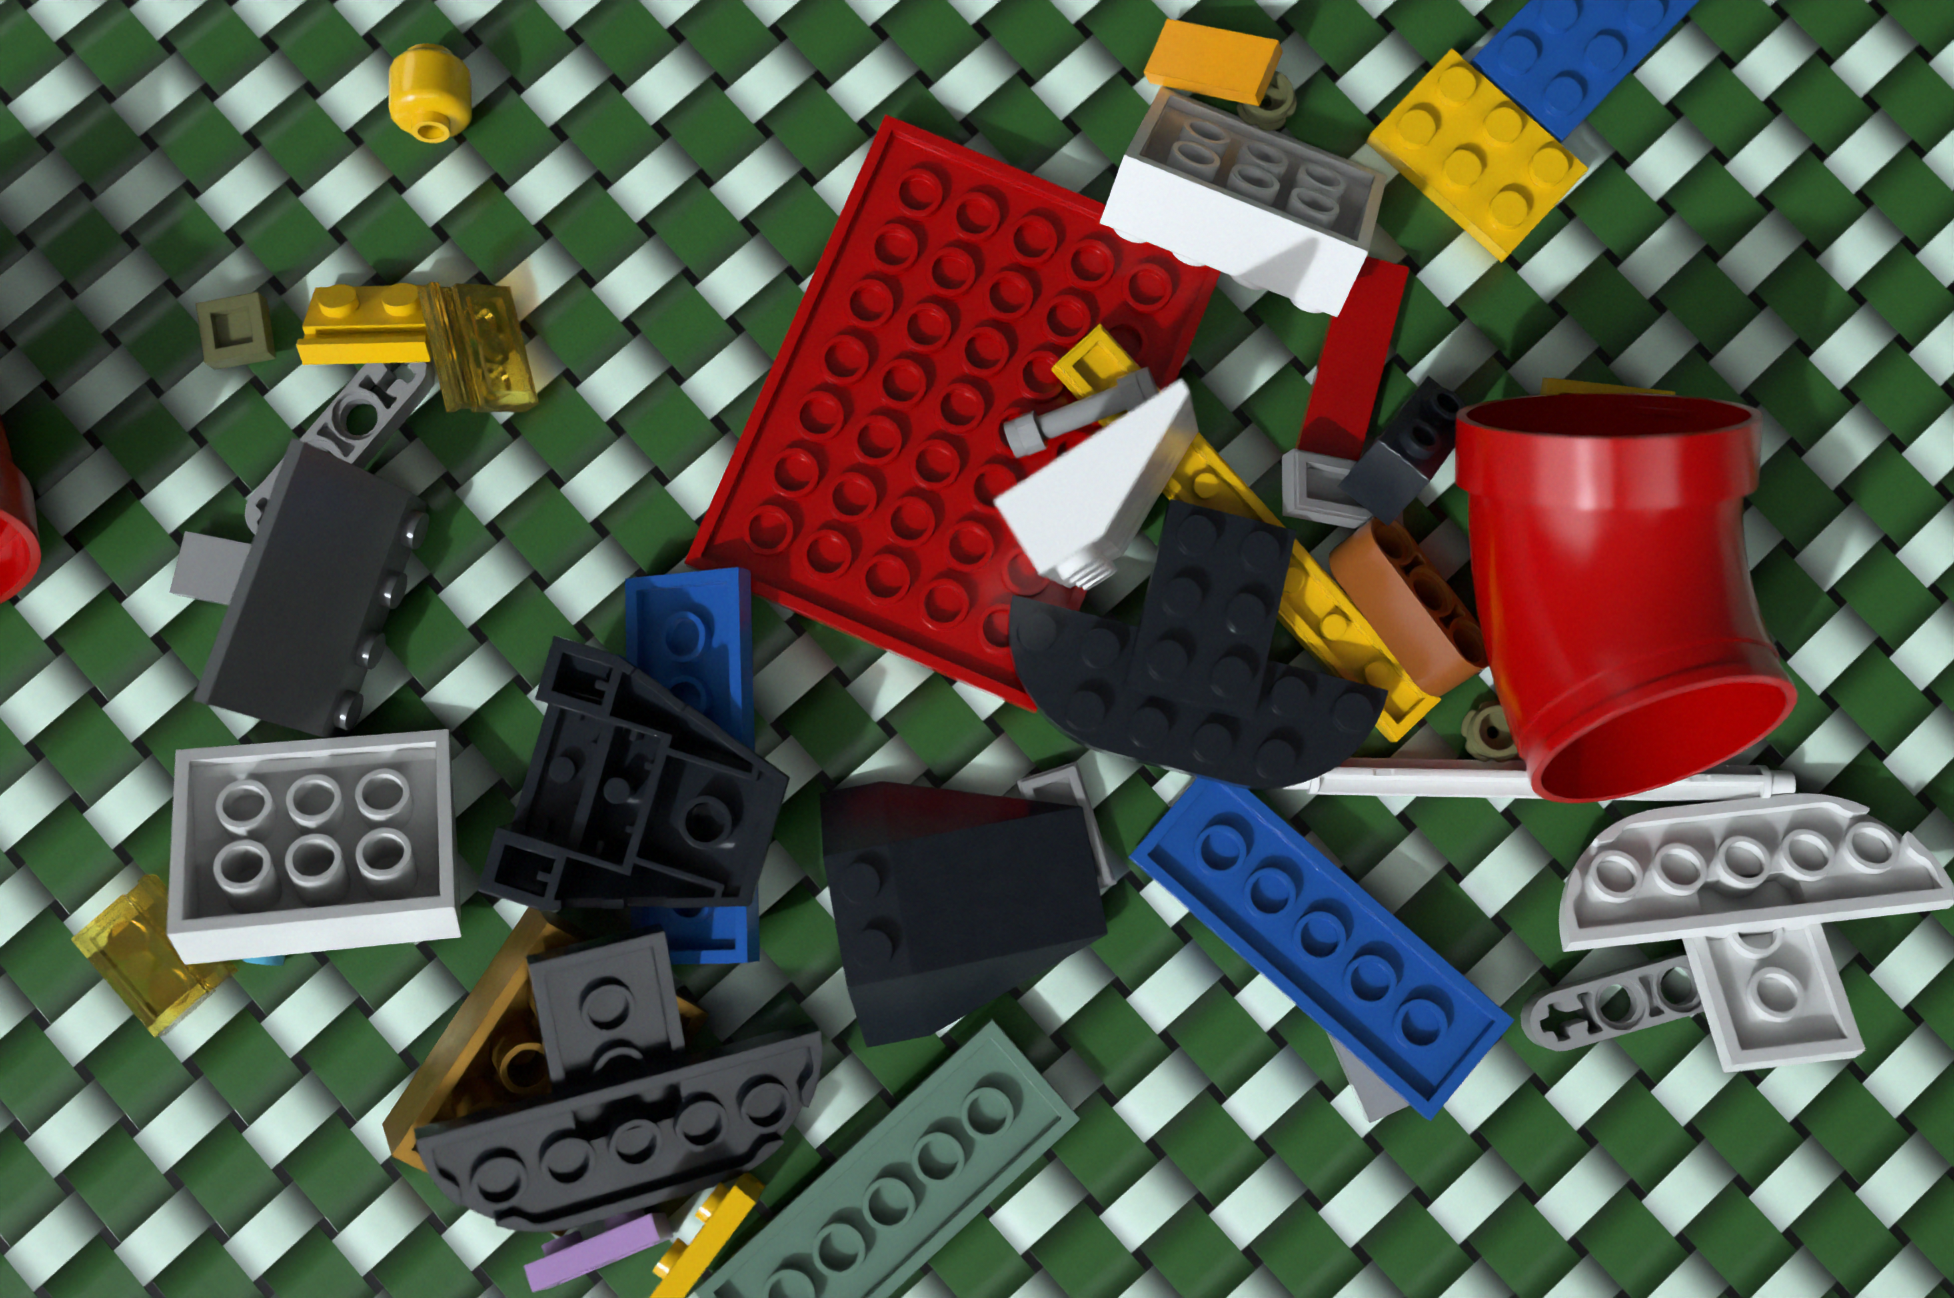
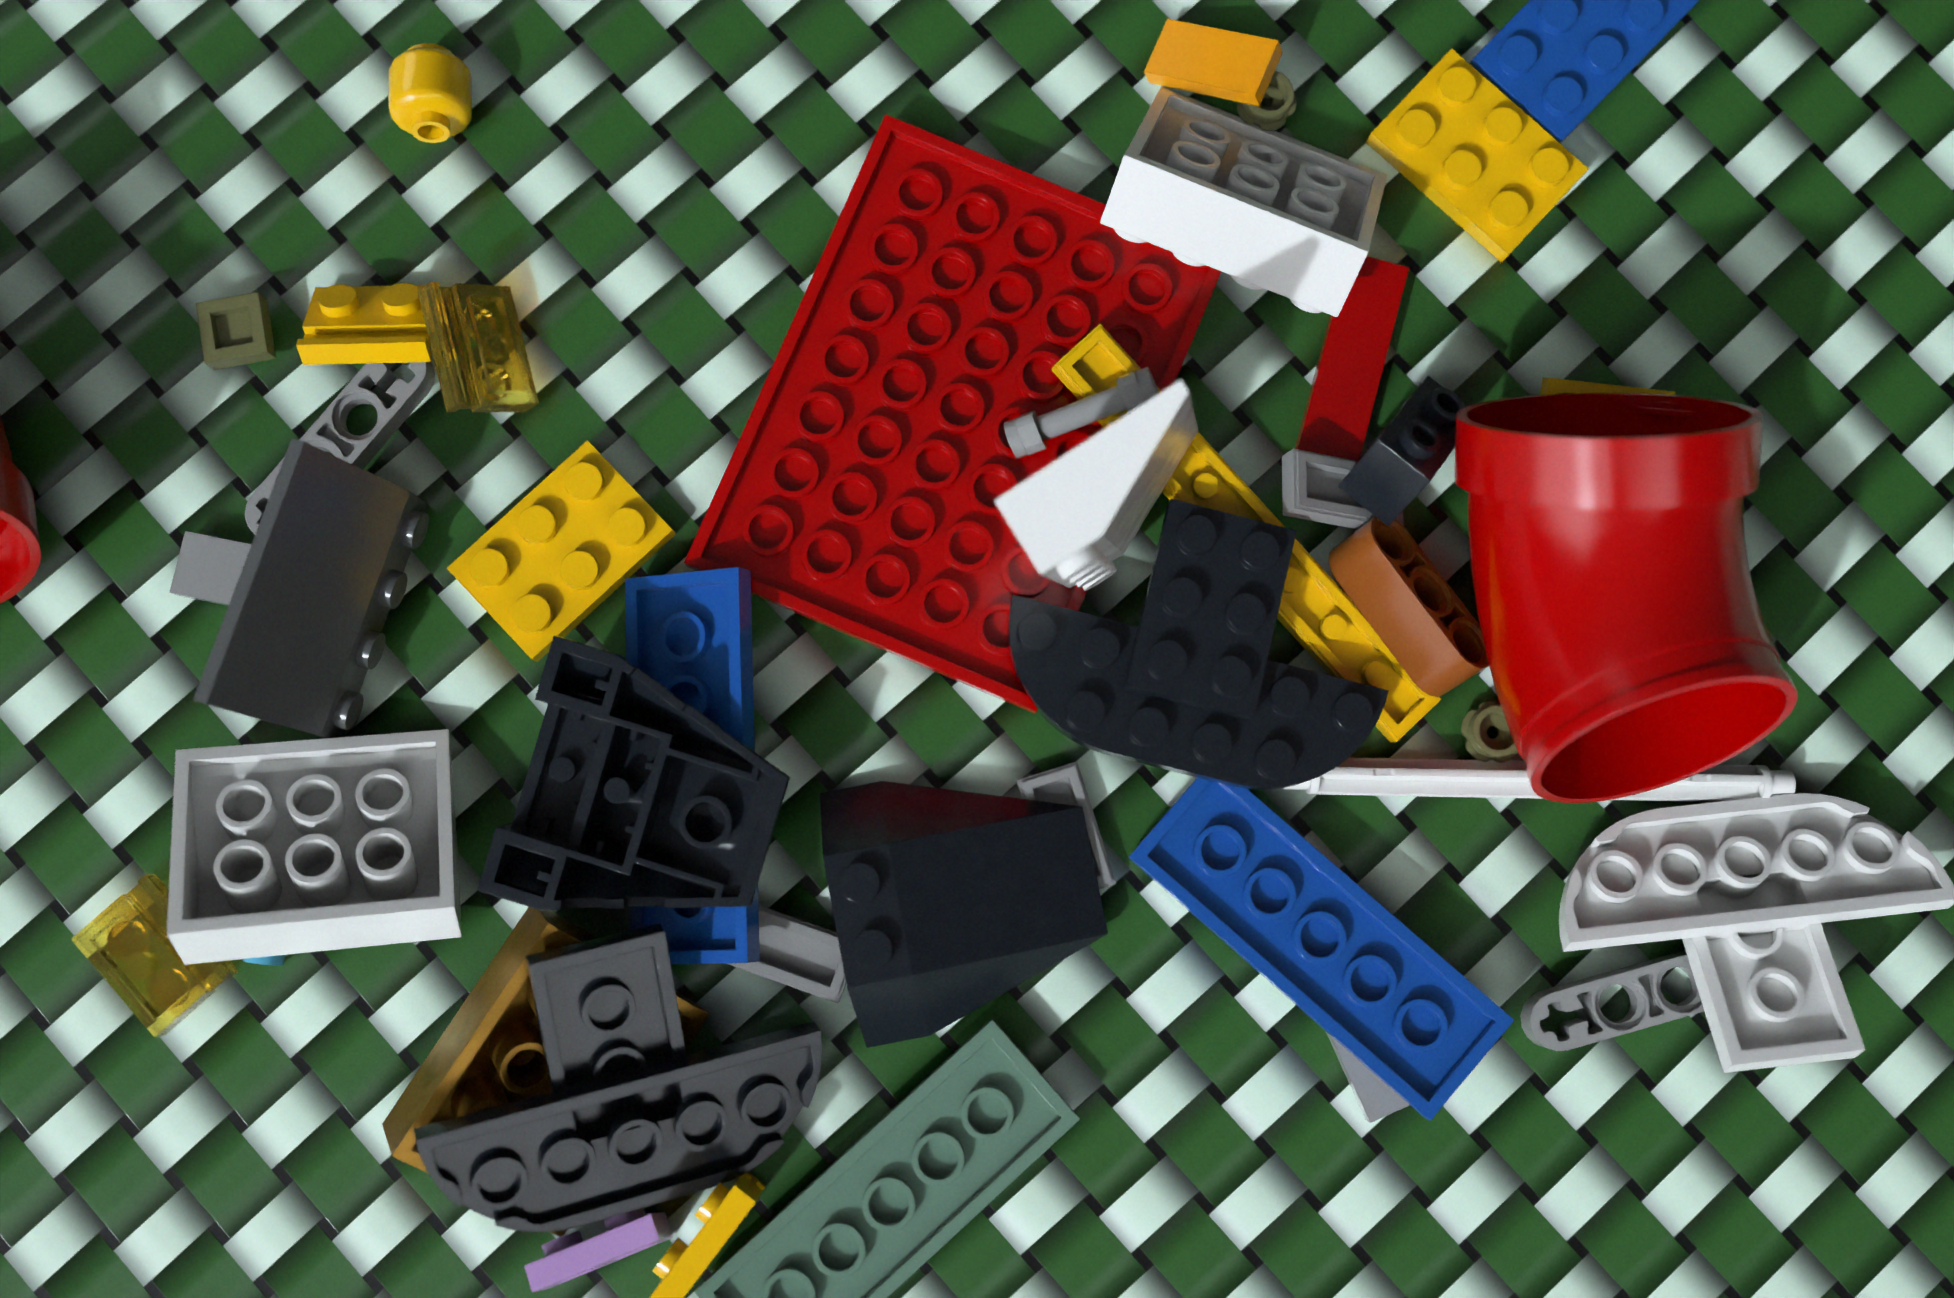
none -> yellow plate [447,440,676,662]
none -> light grey tile [726,905,846,1003]

